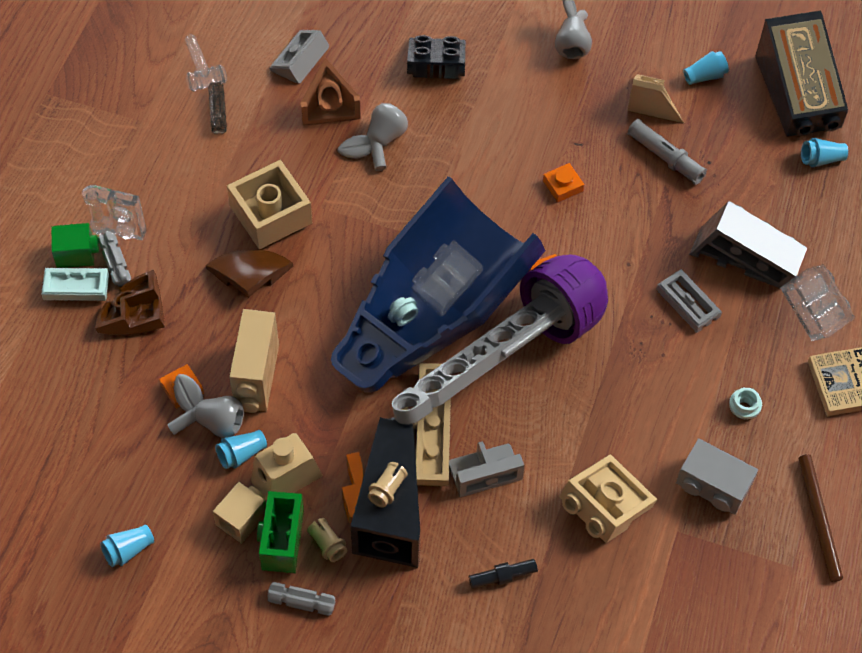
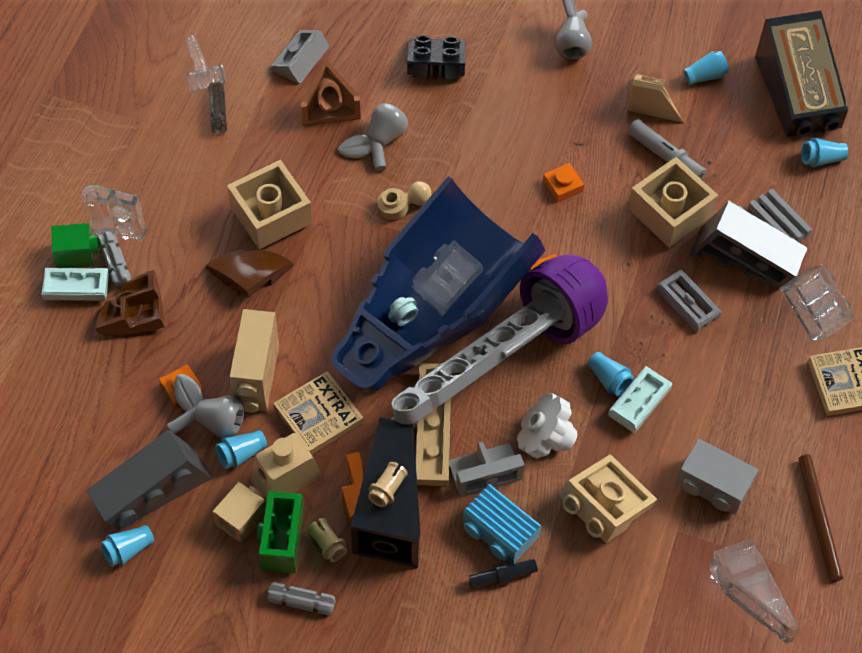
light aqua plate [729,388,762,419] -> none
none -> dark grey wedge [86,430,212,530]
none -> tan tile [273,371,364,455]
none -> tan plate [377,181,432,220]
none -> medium azure brick [462,484,541,564]
none -> white plant [517,393,577,459]
none -> medium azure cone [587,352,634,396]
none -> light aqua plate [608,366,673,434]
none -> tan brick [628,157,719,248]
none -> clear slope [709,538,800,644]
none -> light grey tile [748,188,812,242]

